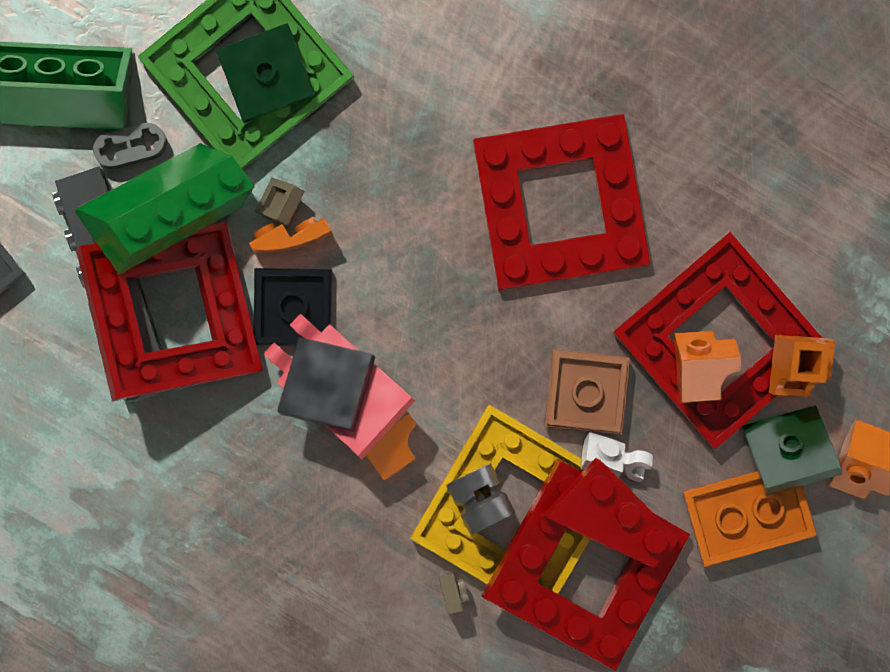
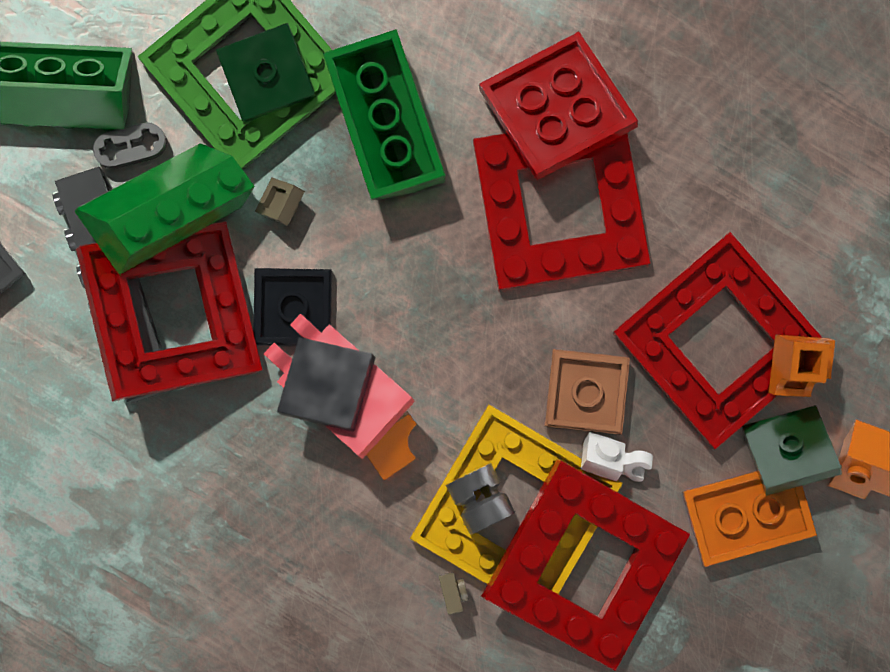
orange slope [249,217,333,254] -> none
red wing [542,458,680,568] -> none
orange brick [674,331,741,402] -> none
none -> green slope [323,29,445,201]
none -> red plate [479,31,638,181]

